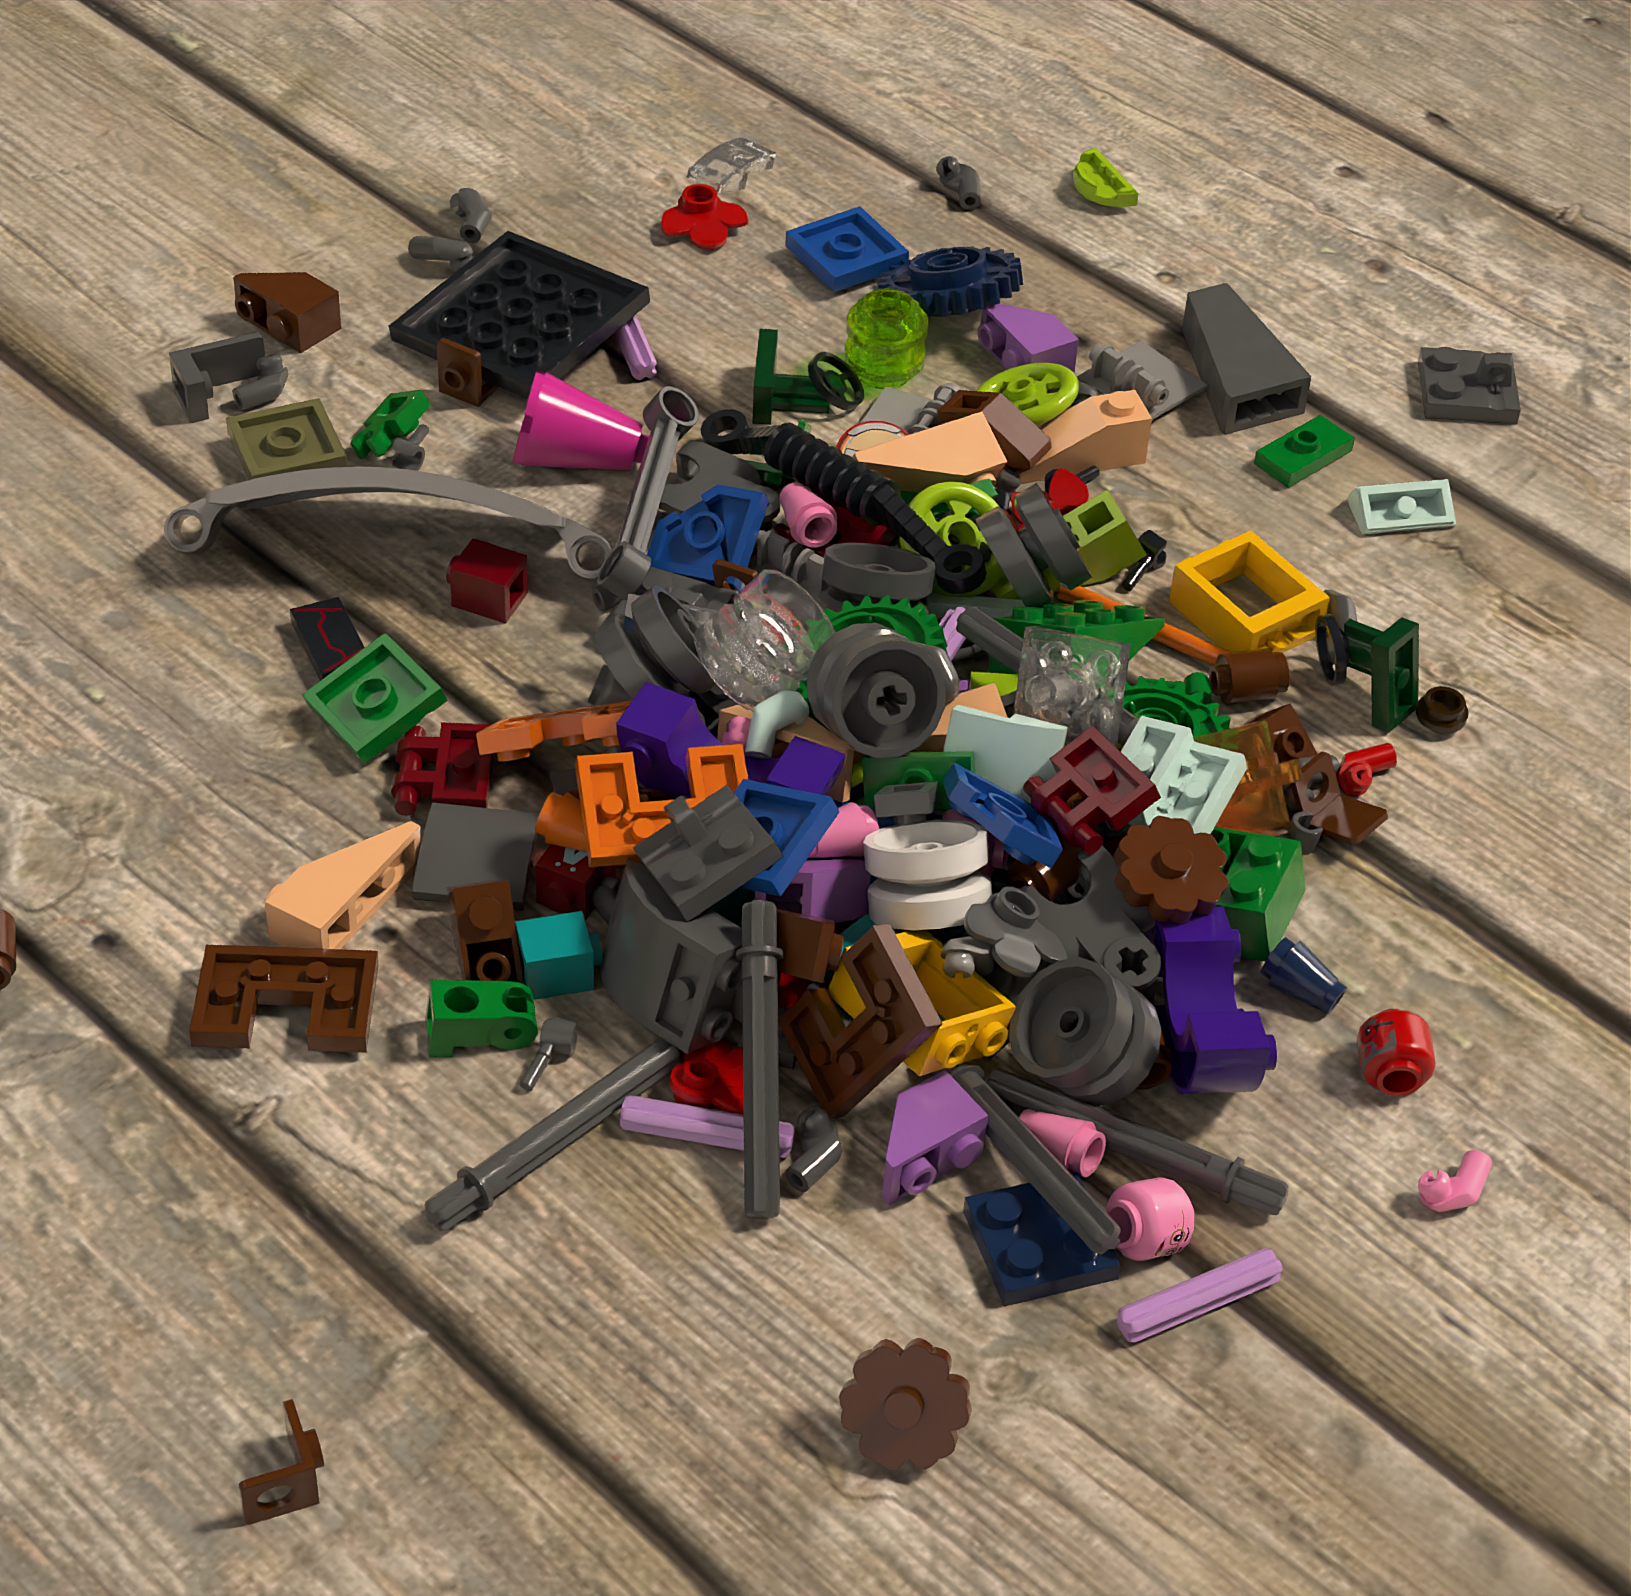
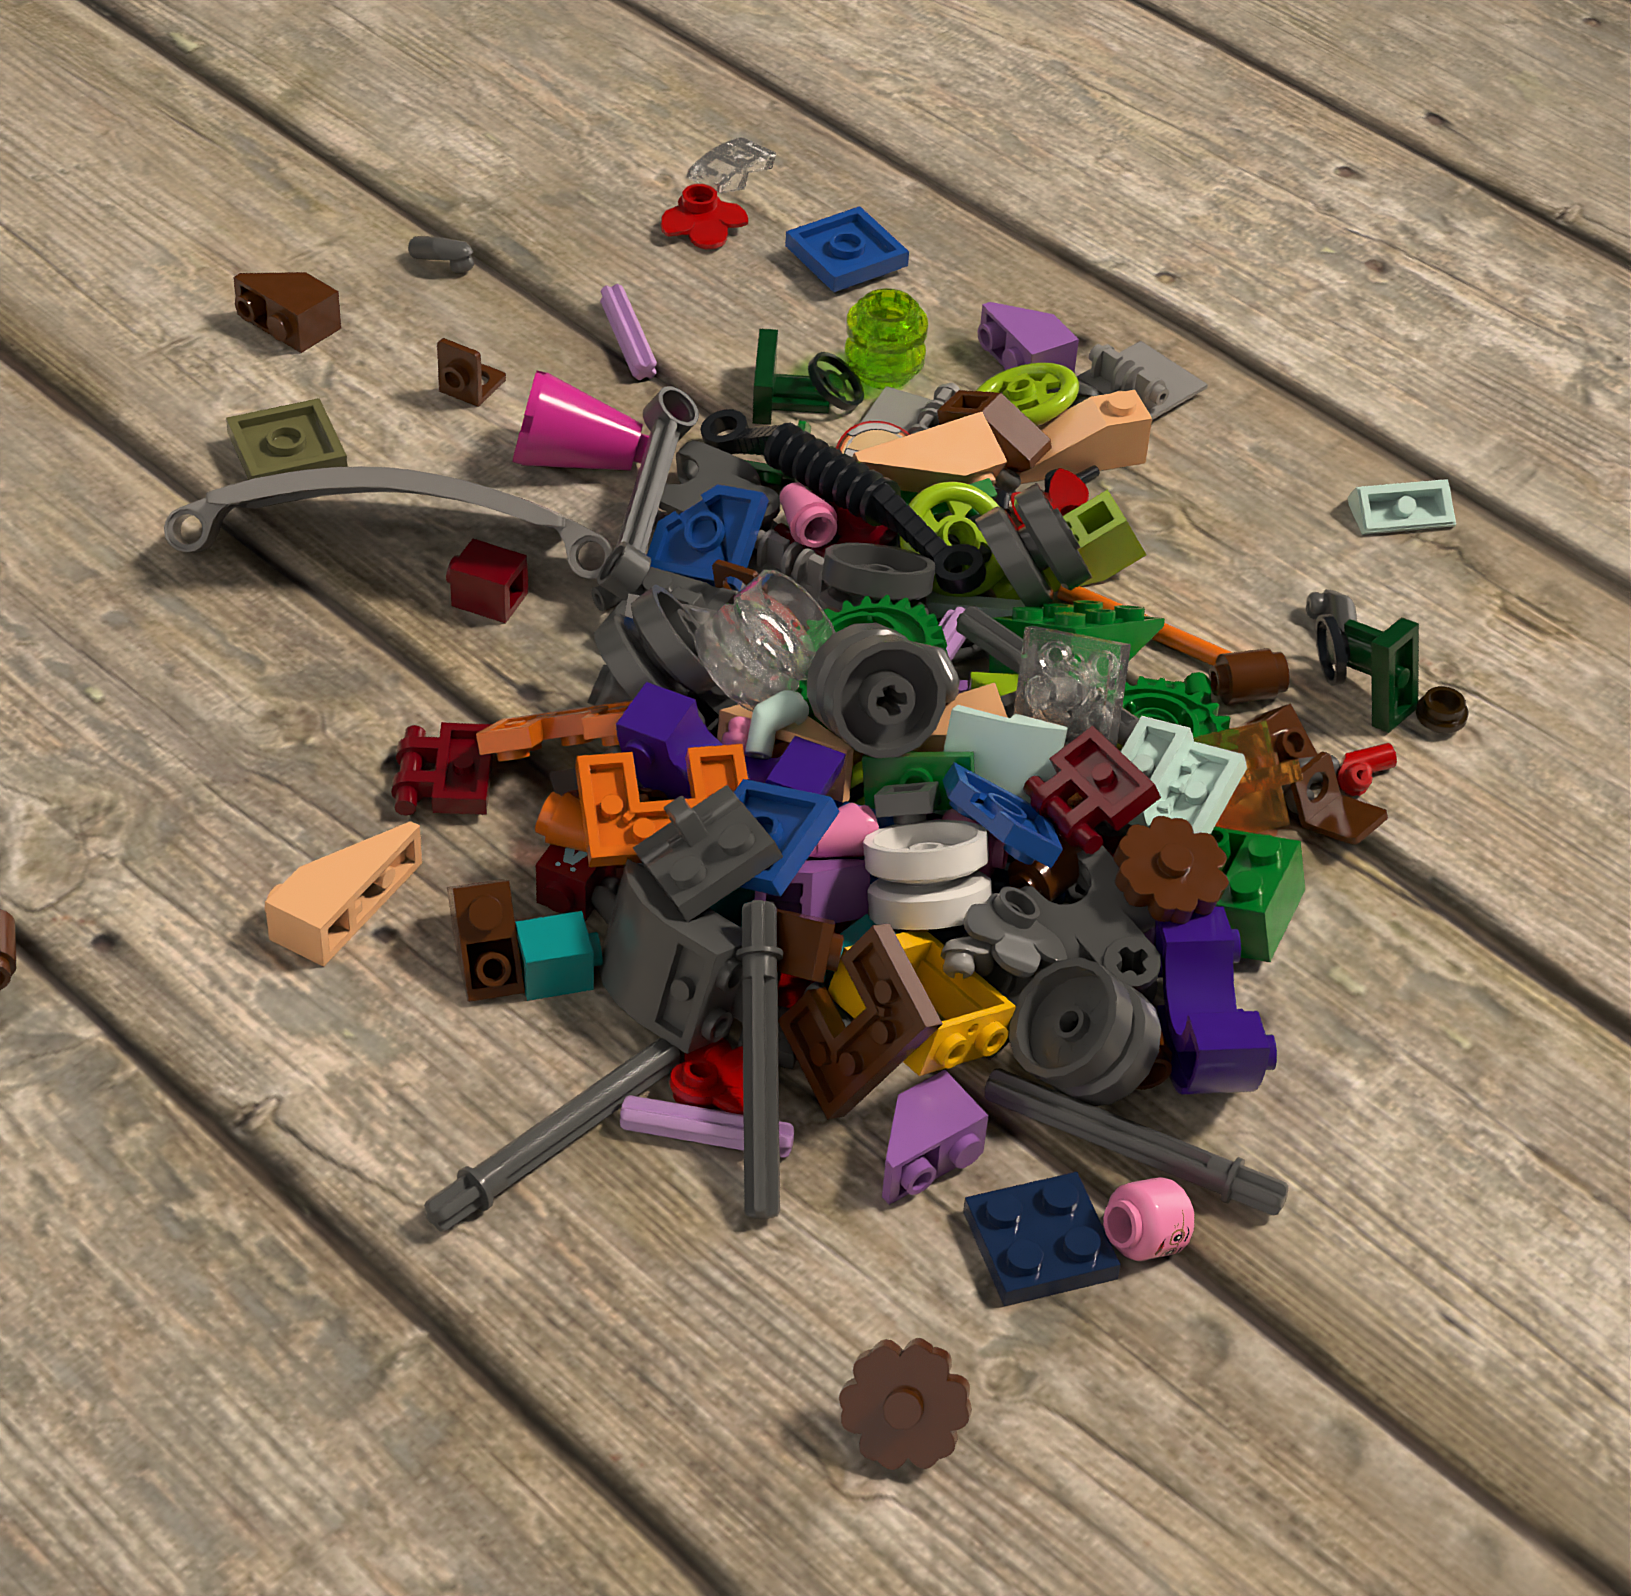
dark grey bracket [169,332,265,423] -> none
reddish brown plate [189,944,379,1053] -> none
dark grey arm [232,354,289,411] -> none
reddish brown bracket [239,1399,324,1525] -> none
black tile [290,597,365,681] -> none
green hinge [302,632,448,764] -> none
green plate [350,390,431,459] -> none
black plate [388,231,650,399] -> none
dark grey hand [392,424,429,471] -> none
dark grey slope [412,803,539,911] -> none
green leg [425,980,538,1057] -> none
dark grey arm [450,188,492,243] -> none
dark grey hand [520,1018,577,1091] -> none
dark grey arm [786,1106,842,1192] -> none
dark blue gear [877,246,1023,318] -> none
dark grey axle [931,1062,1121,1255] -> none
dark grey arm [936,156,981,210] -> none
bright pink cone [1019,1109,1106,1177] -> none
lime plate [1073,147,1139,207] -> none
lavender axle [1116,1248,1283,1343] -> none
black hand [1122,530,1167,591] -> none
yellow window [1169,530,1330,653] -> none
dark grey slope [1182,283,1312,435] -> none
green plate [1254,414,1355,488] -> none
dark blue cone [1260,937,1348,1014] -> none
dark grey hand [1278,812,1323,855] -> none
red head [1357,1009,1436,1096] -> none
dark grey hinge [1418,347,1521,424] -> none
bright pink arm [1418,1150,1492,1212] -> none

